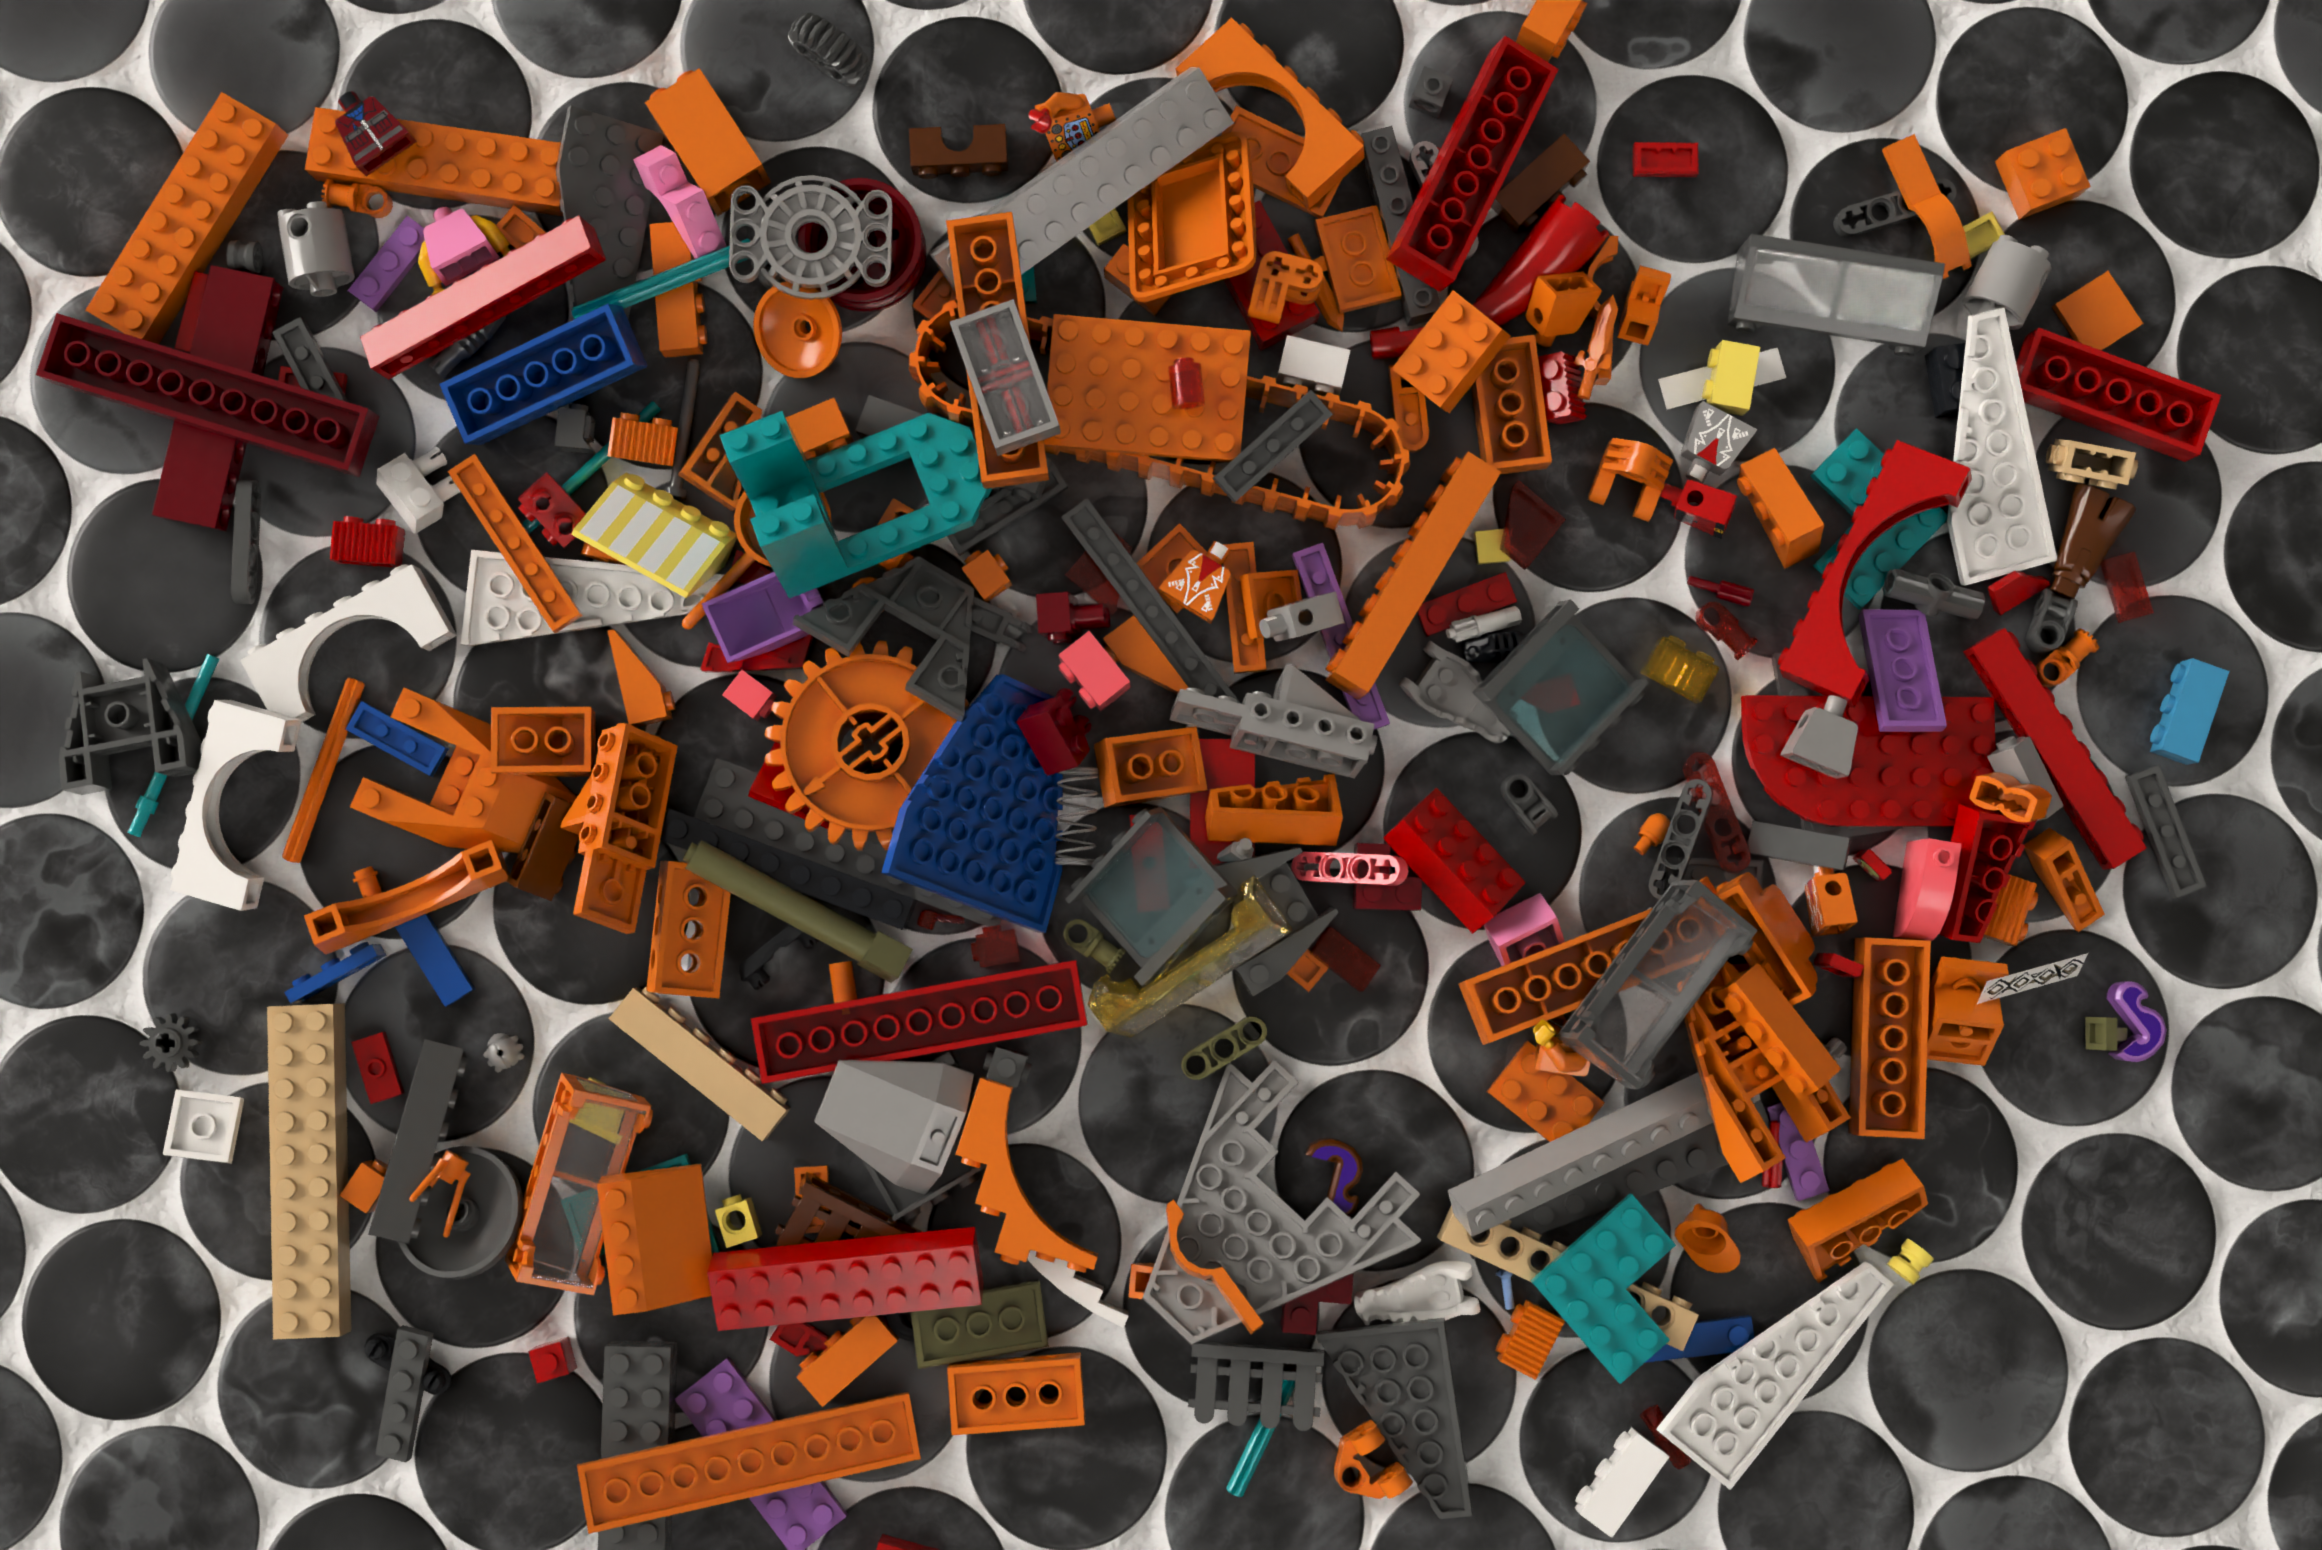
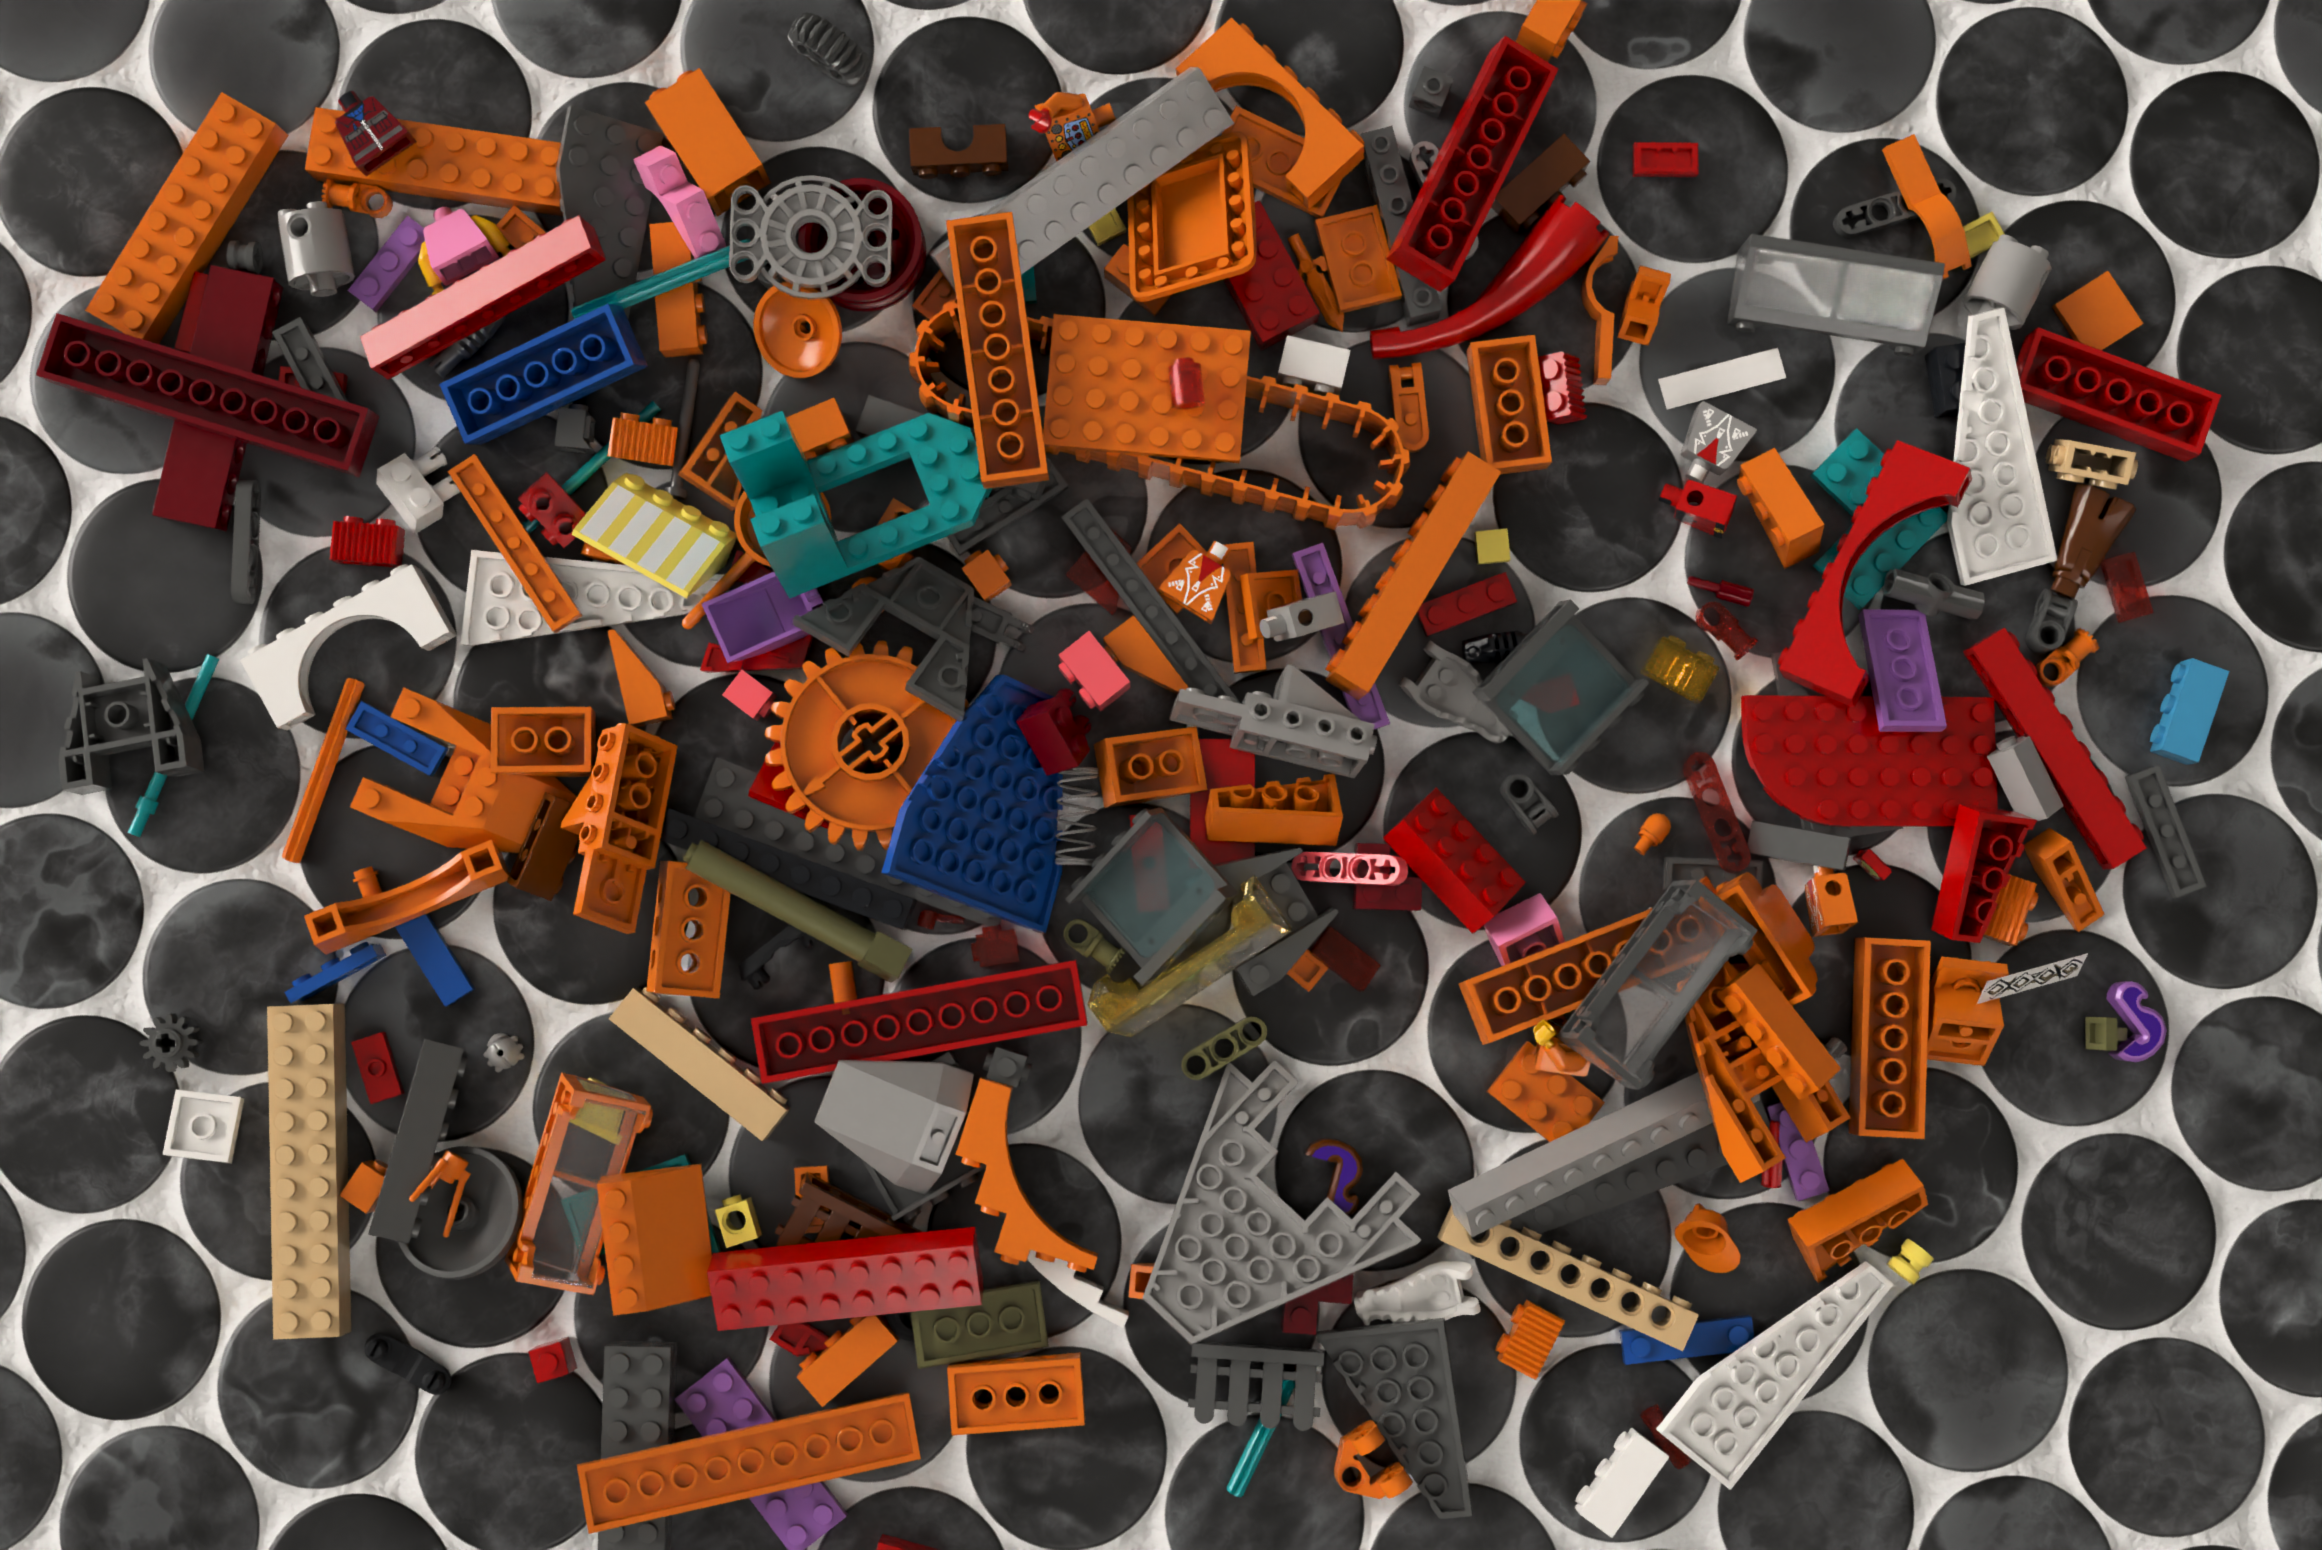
white arch [170,700,301,911] -> none
dark grey plate [375,1325,434,1463] -> none
clear brick [950,299,1061,456] -> none
dark red brick [1036,591,1111,645] -> none
orange piece [1166,1199,1264,1335] -> none
dark grey plate [1212,390,1333,503] -> none
light grey bar [1217,838,1254,862] -> none
orange piece [1247,251,1323,324] -> none
orange brick [1392,290,1511,413] -> none
white piece [1446,606,1522,642] -> none
light blue piece [1496,1269,1515,1310] -> none
clear red wing [1500,480,1566,570] -> none
orange torso [1525,271,1602,347] -> none
teal plate [1530,1193,1676,1384] -> none
orange sword [1574,295,1618,400] -> none
orange piece [1587,438,1673,522] -> none
dark grey beam [1648,779,1714,899] -> none
light yellow brick [1702,340,1760,416] -> none
light grey torso [1780,695,1858,779] -> none
red tile [1813,953,1864,977] -> none
coral brick [1893,838,1961,941] -> none
orange brick [1969,772,2052,822] -> none
red tile [1987,571,2050,616] -> none
orange brick [1995,128,2091,220] -> none

